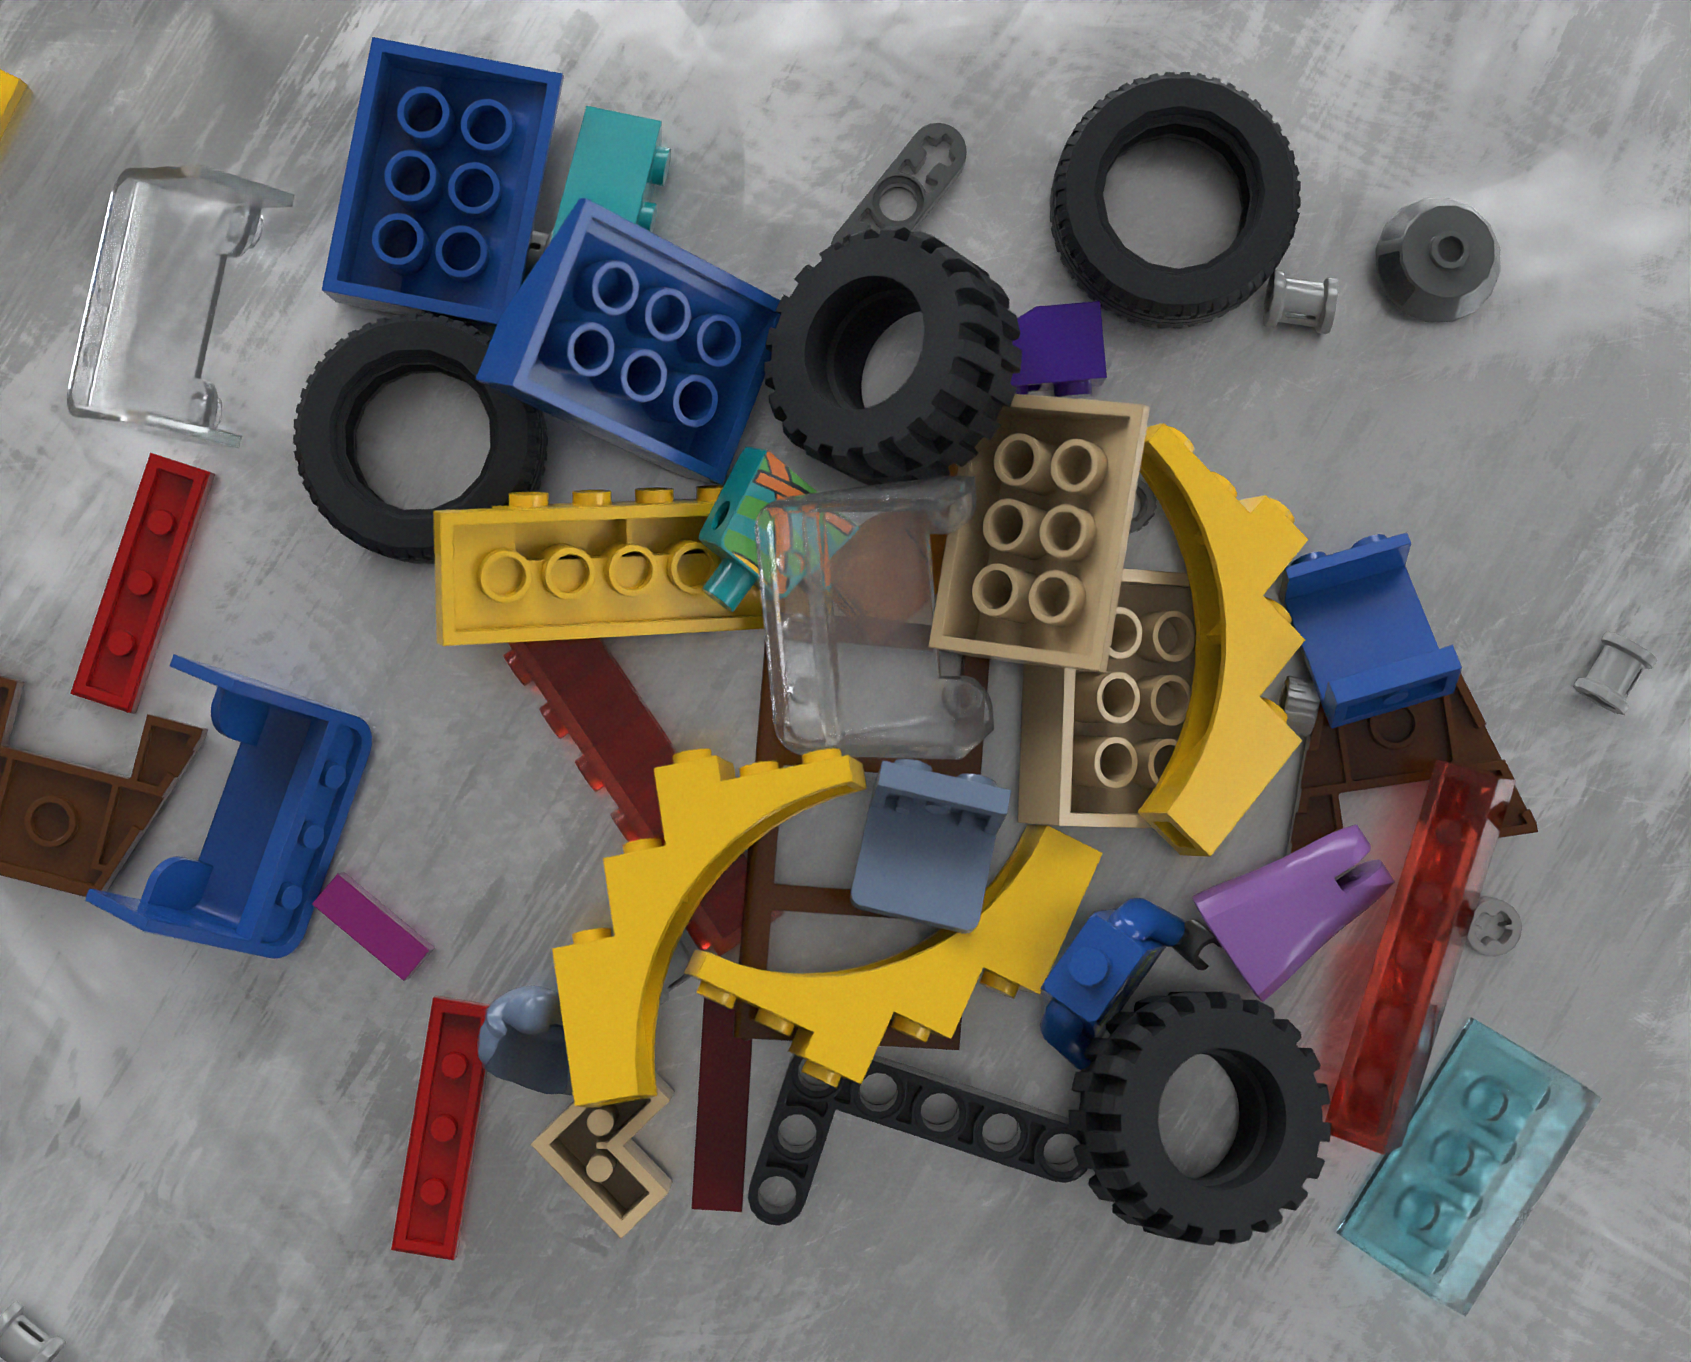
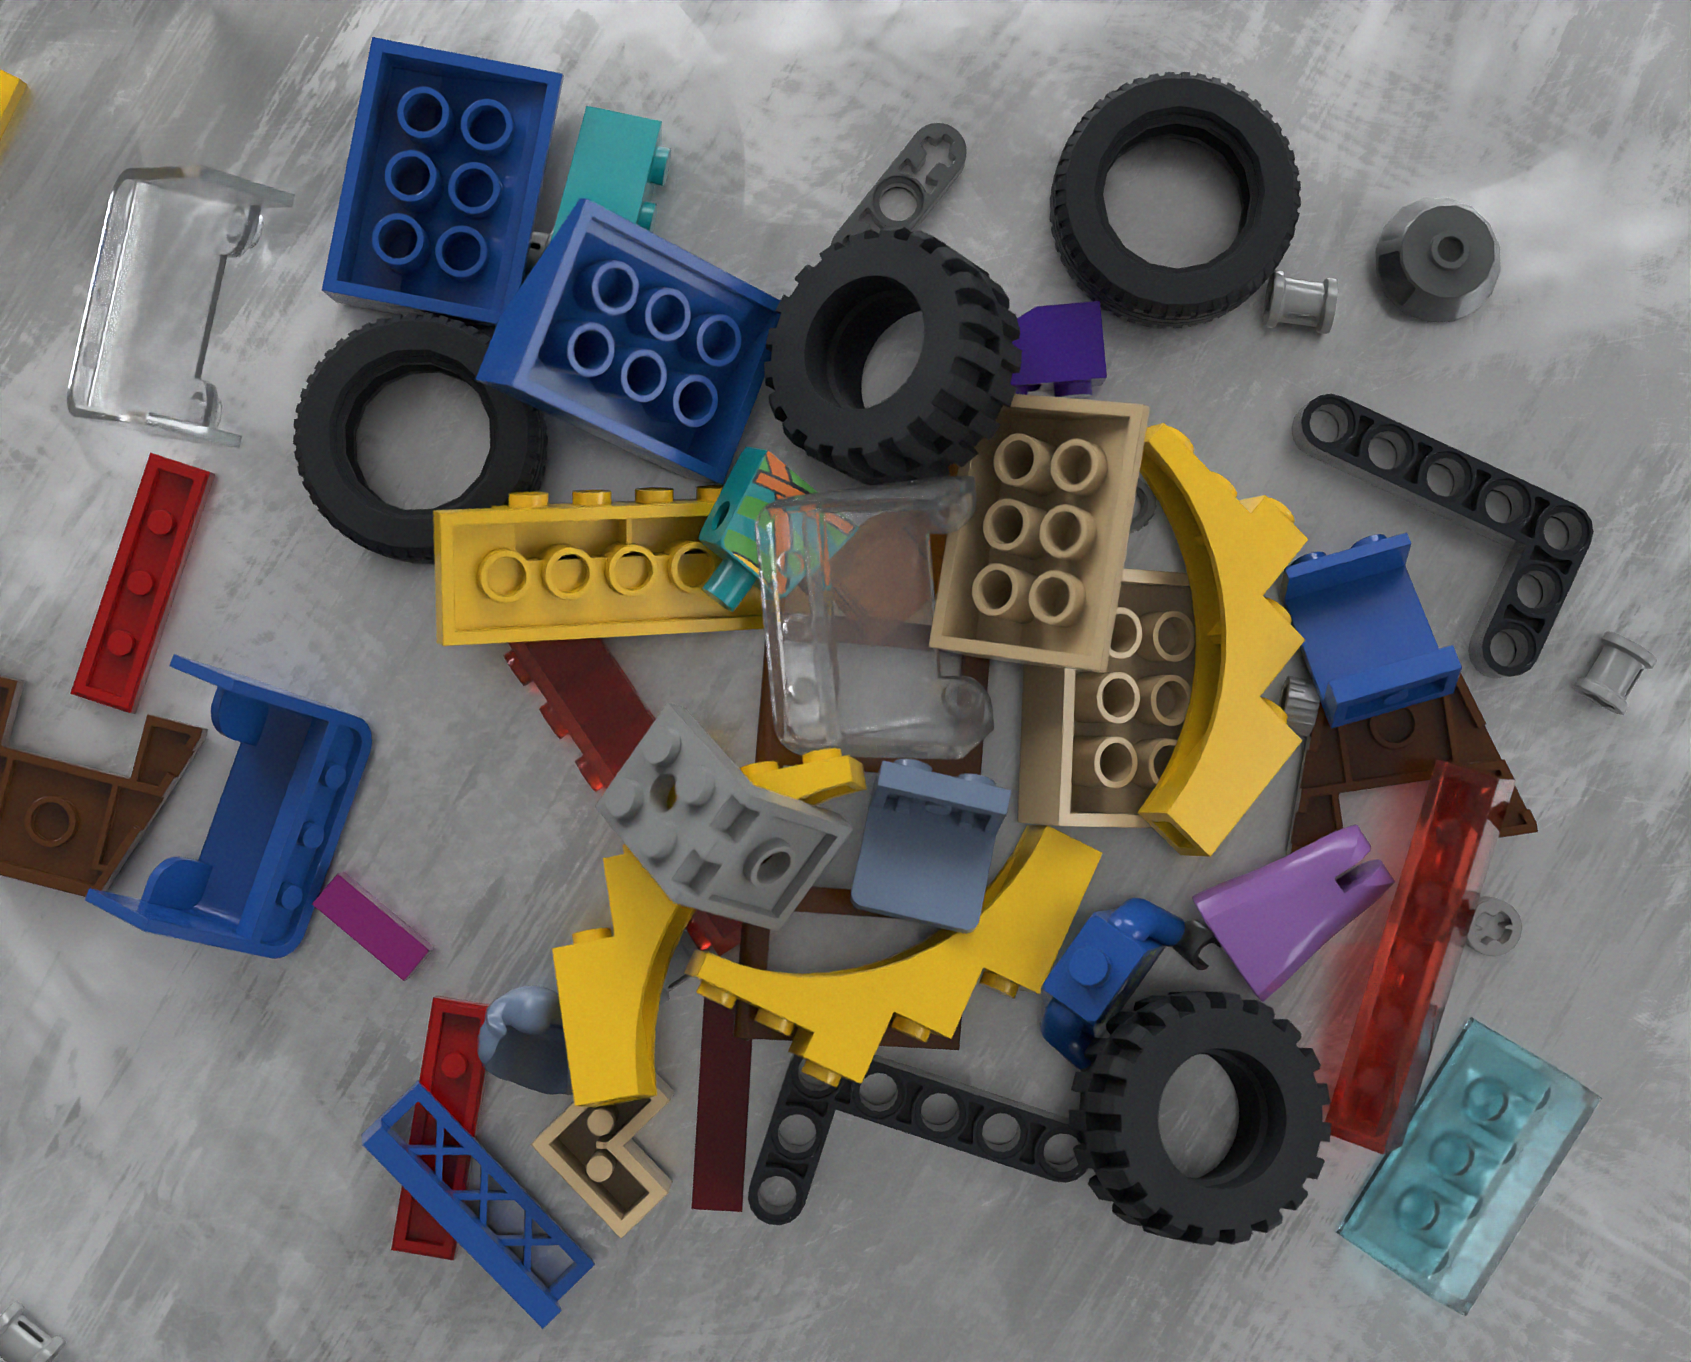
none -> blue fence [361,1081,595,1329]
none -> light grey bracket [595,702,853,931]
none -> black beam [1291,394,1594,678]

